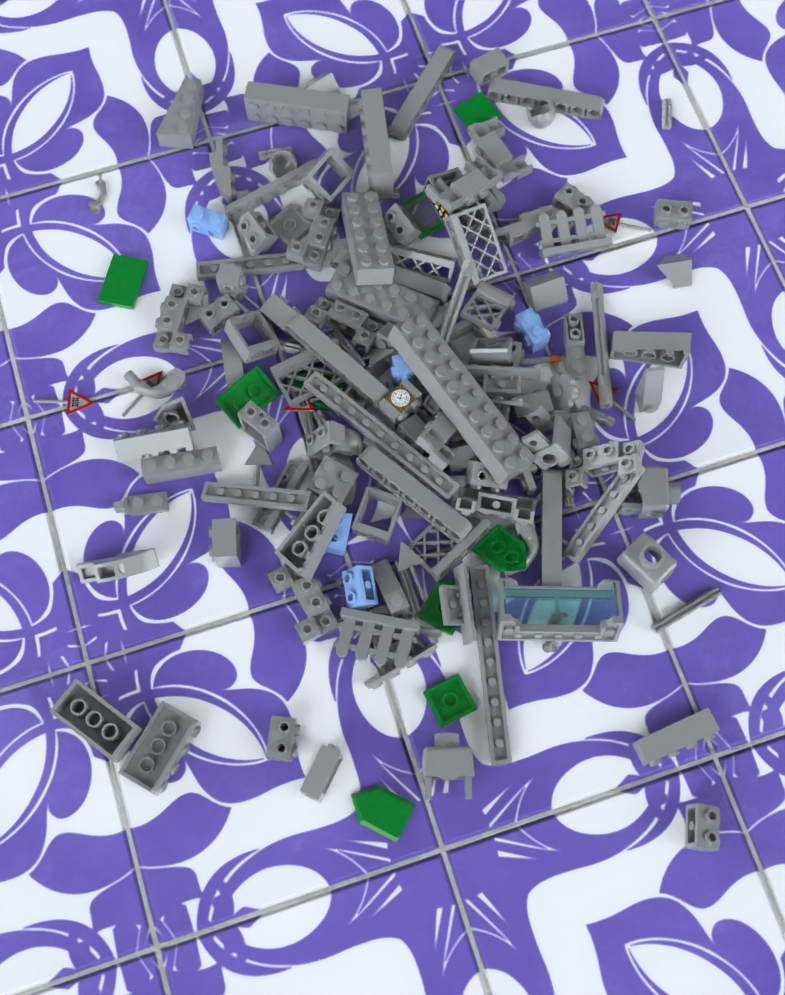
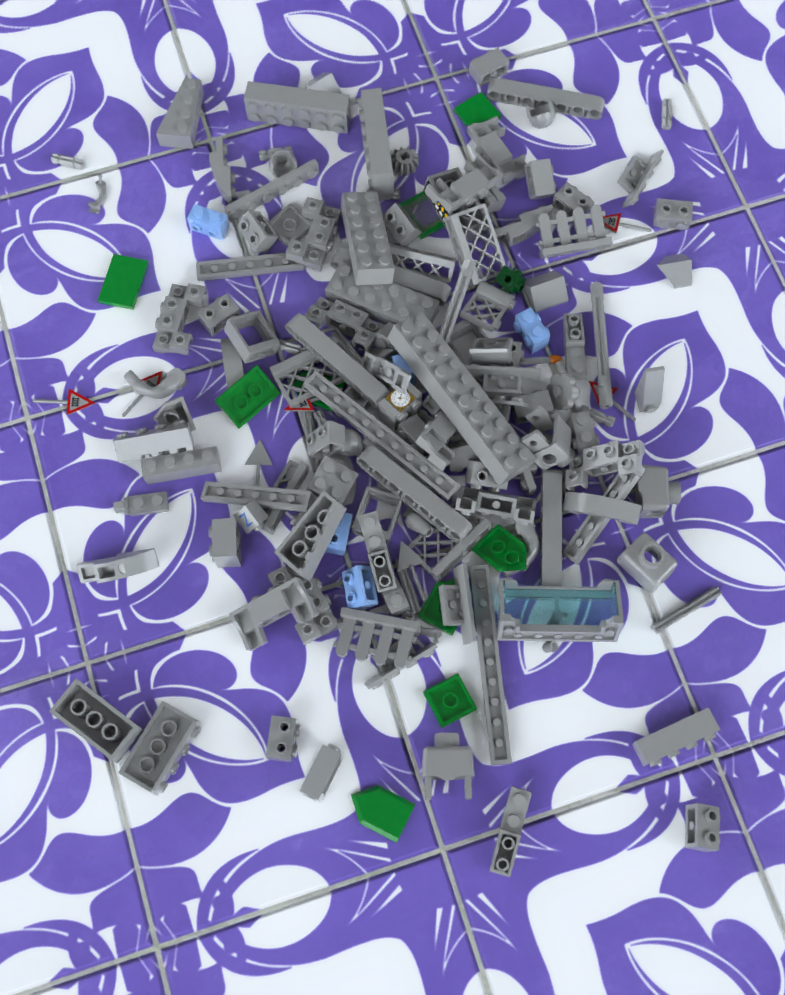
light grey brick [216,263,248,301] -> none
light grey window [237,400,283,454] -> none
light grey brick [259,293,301,336] -> none
light grey window [300,147,355,205] -> none
light grey beam [388,45,456,141] -> none
light grey wedge [609,331,692,369] -> none
none -> light grey axle [51,153,85,170]
none -> light grey bracket [229,577,319,651]
none -> light grey brick [233,499,269,534]
none -> light grey slope [358,511,397,593]
none -> light grey slope [361,351,412,394]
none -> light grey gear [391,146,419,176]
none -> light grey cone [405,512,434,537]
none -> light grey slope [489,786,532,877]
none -> dark green brick [495,265,527,294]
none -> light grey brick [524,158,556,200]
none -> light grey slope [562,492,642,525]
none -> light grey bracket [617,149,664,208]

